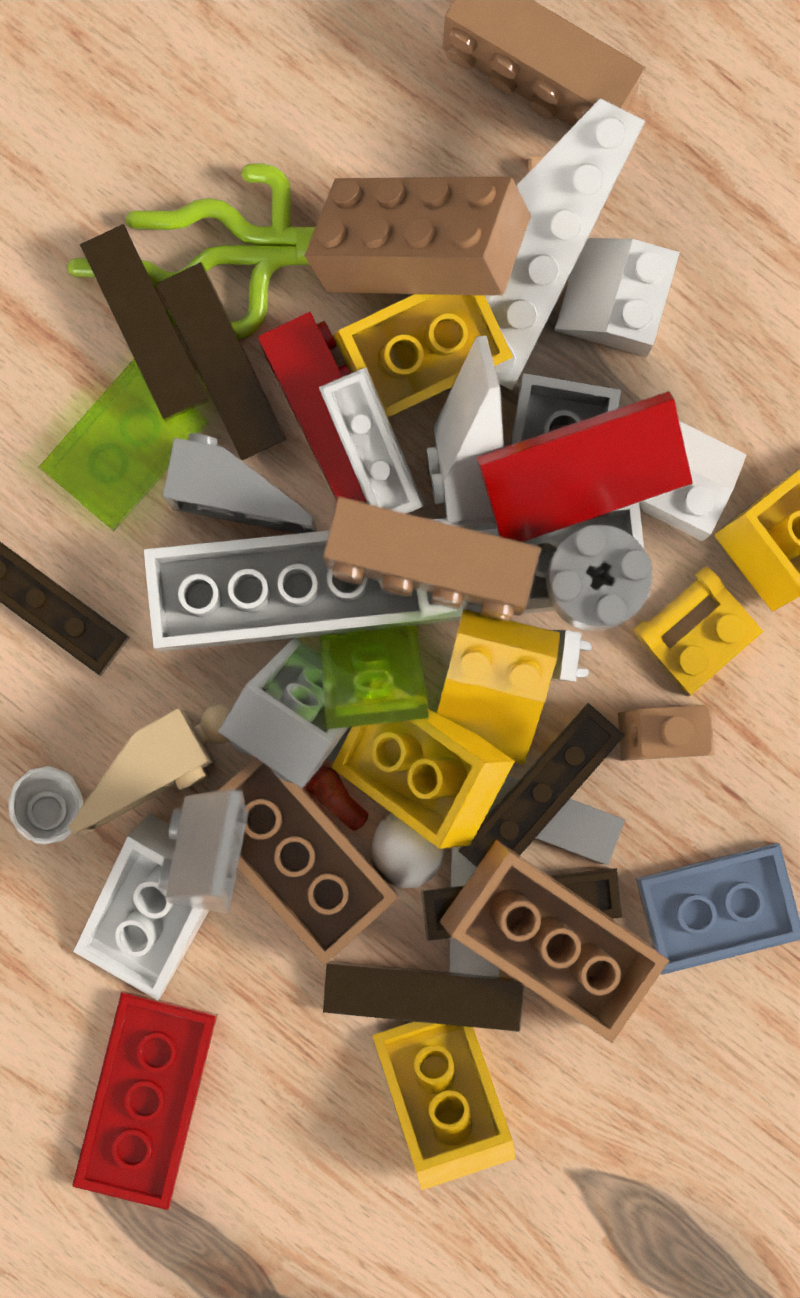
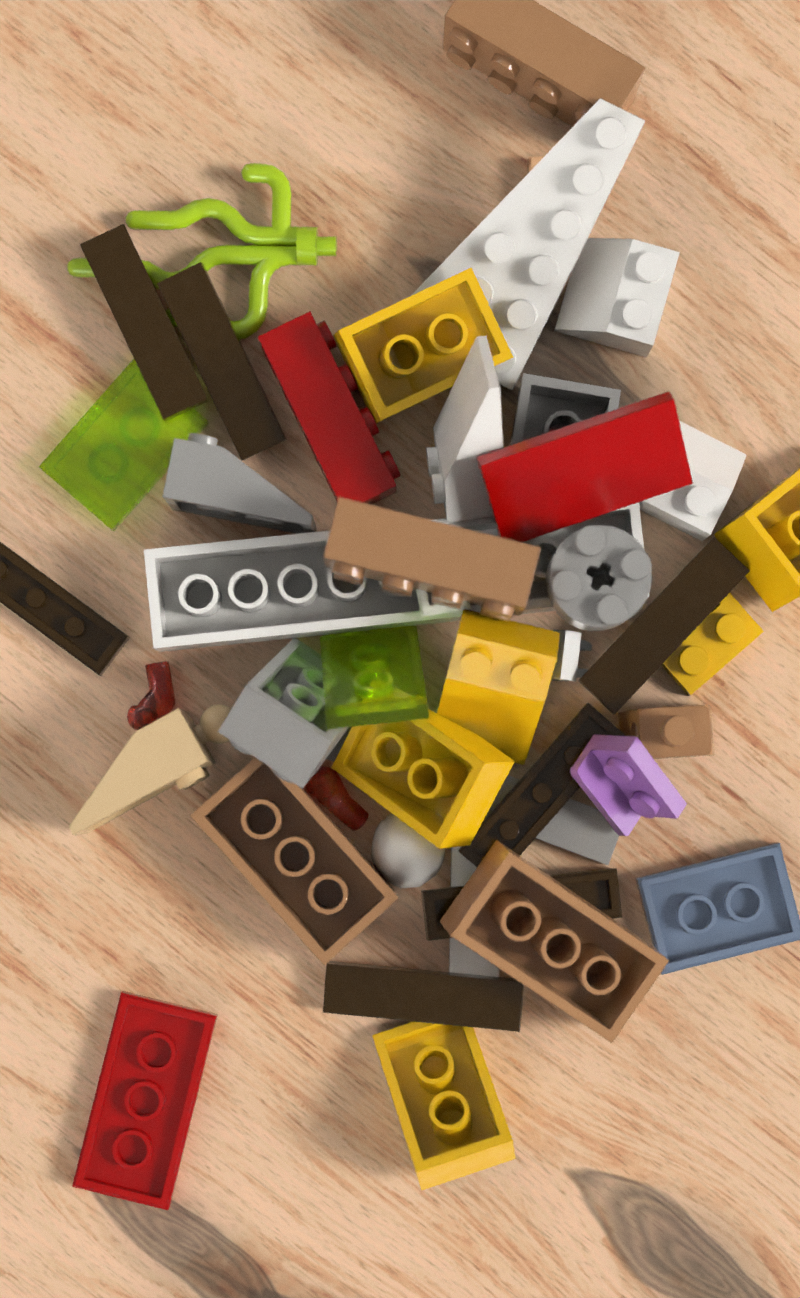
white hair [8,766,84,845] -> none
white slope [73,814,210,1001] -> none
light grey slope [159,789,248,914] -> none
medium nougat brick [304,176,531,296] -> none
white tile [319,367,424,514] -> none
none -> clear red arm [127,661,176,730]
none -> medium lavender bracket [570,735,687,836]
none -> dark brown tile [578,537,750,715]

